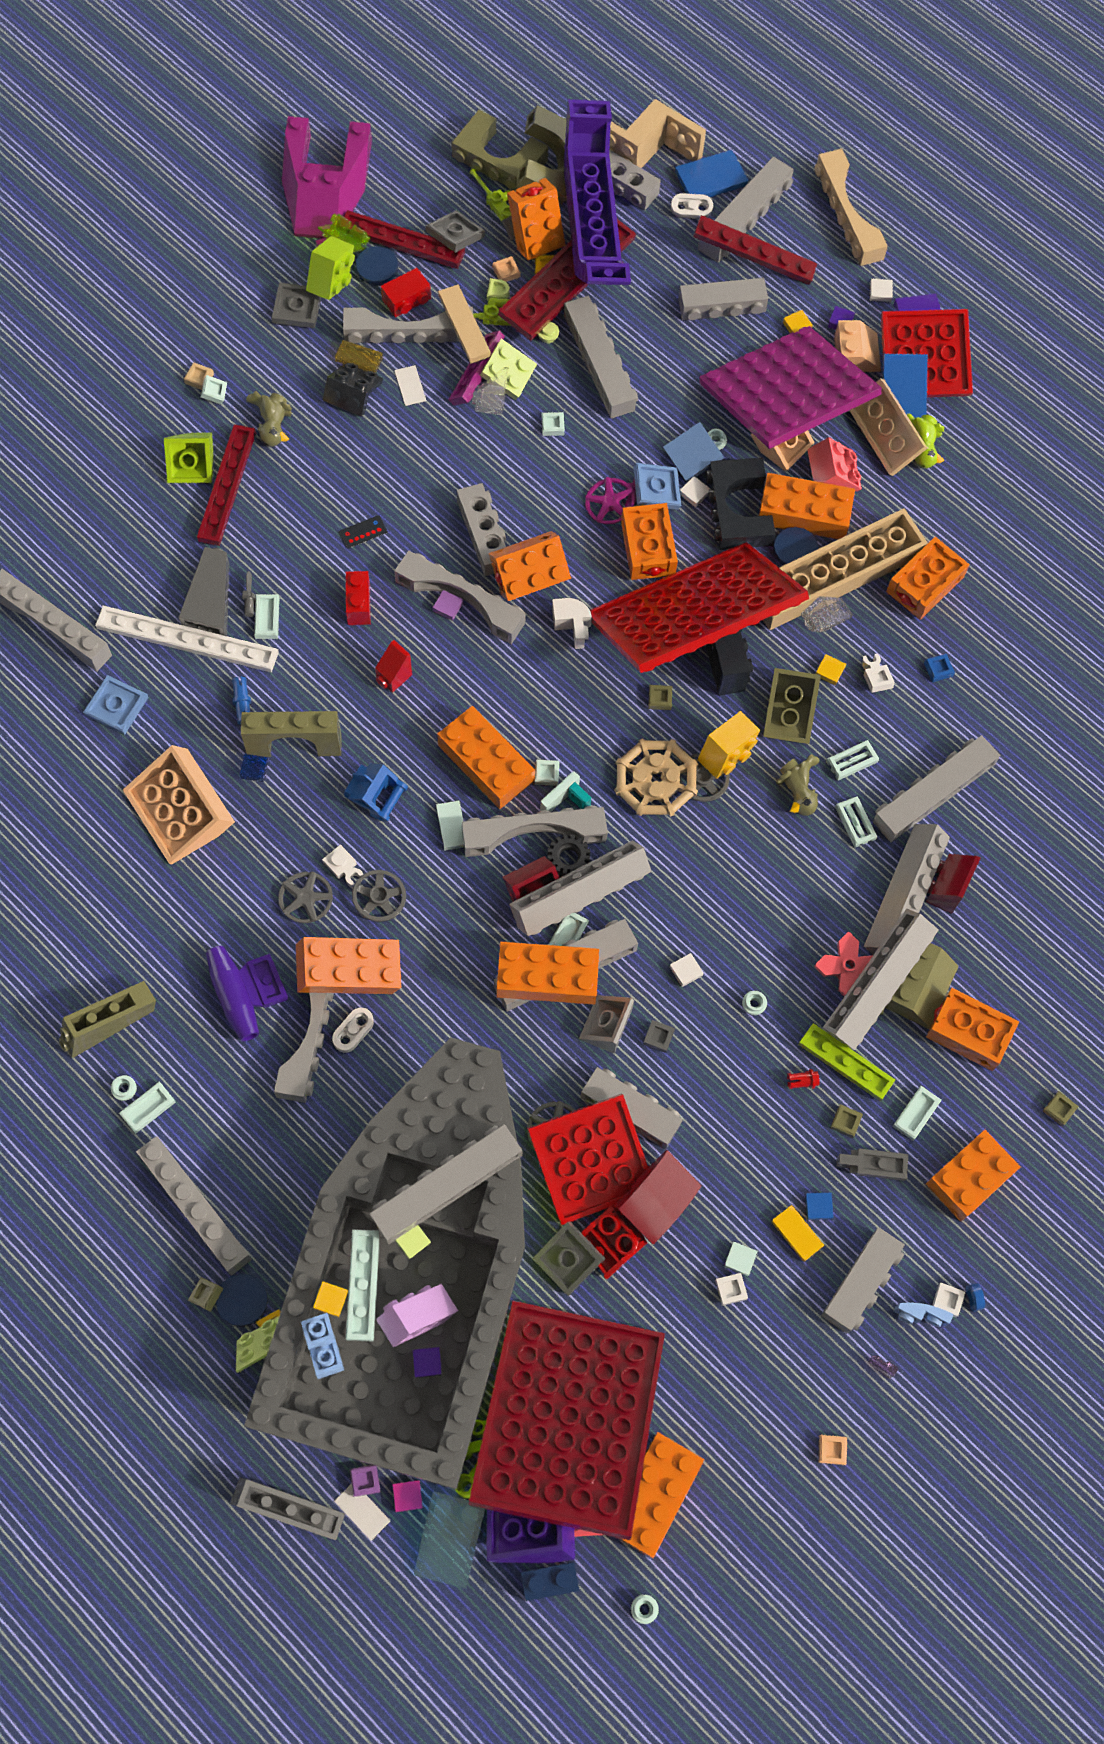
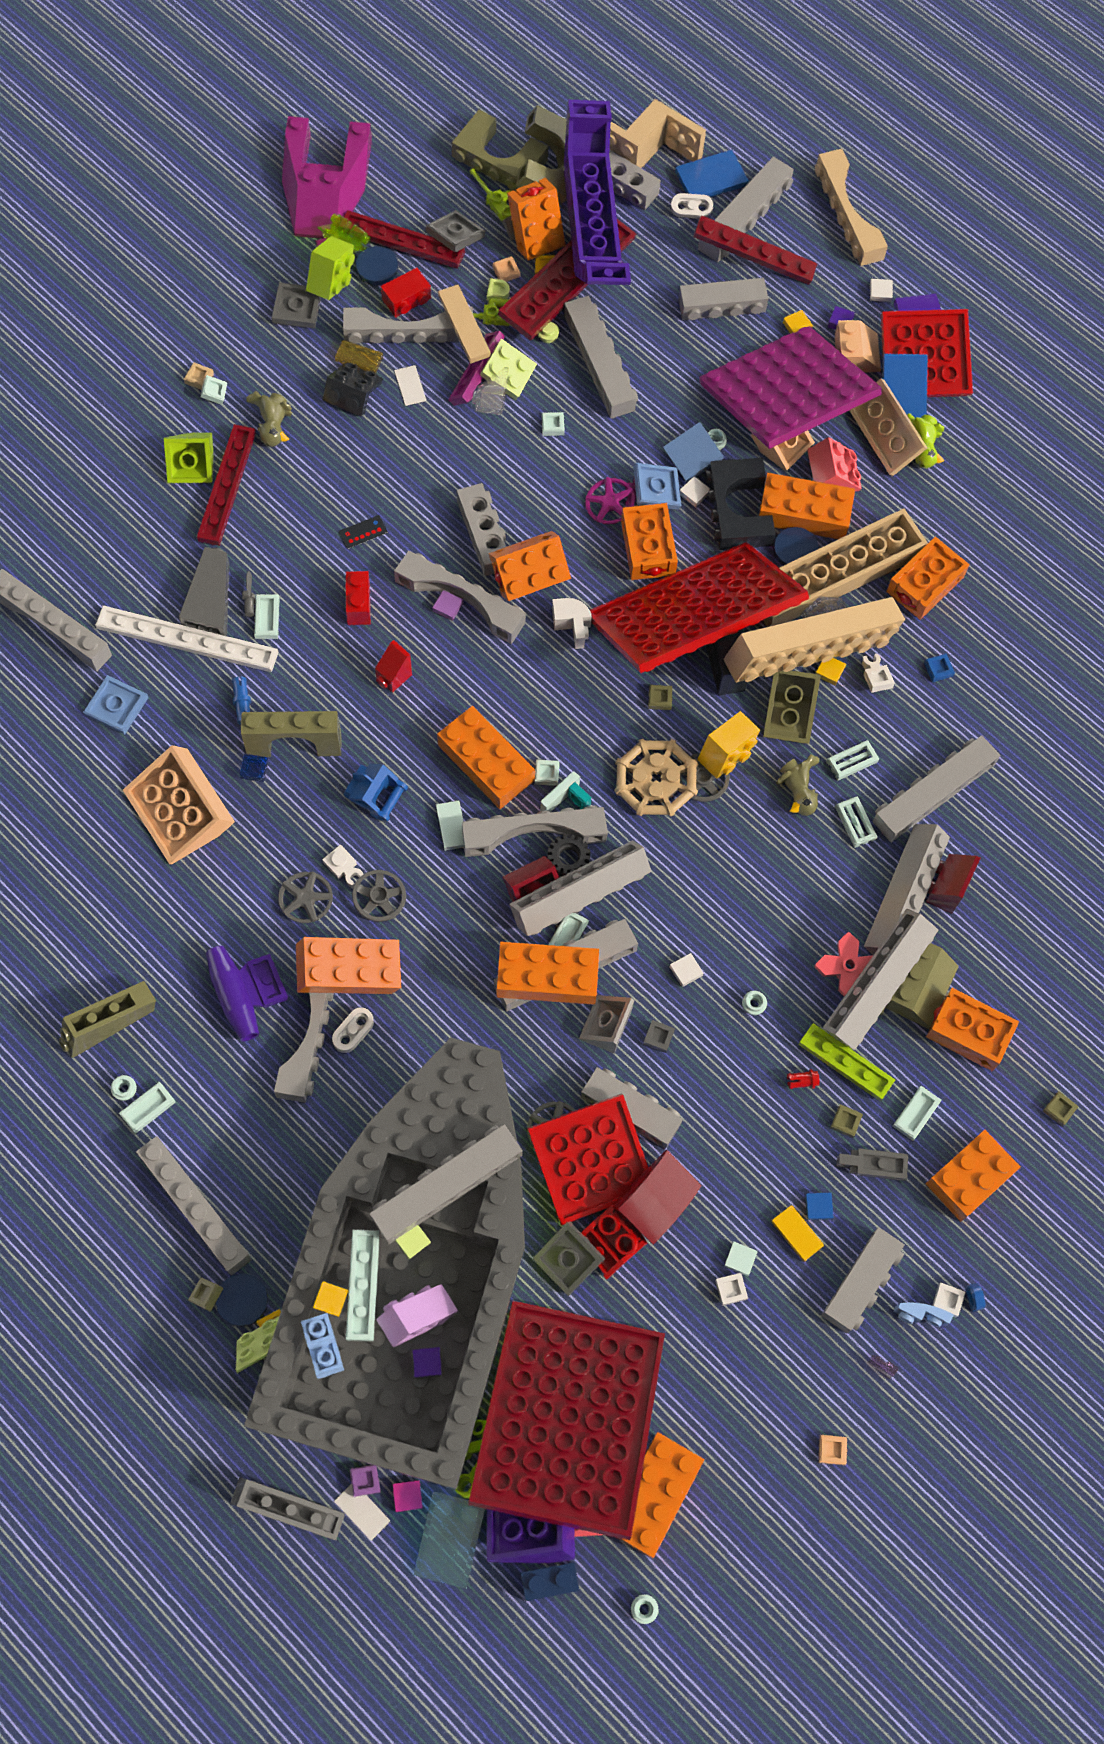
none -> tan brick [724,597,905,682]

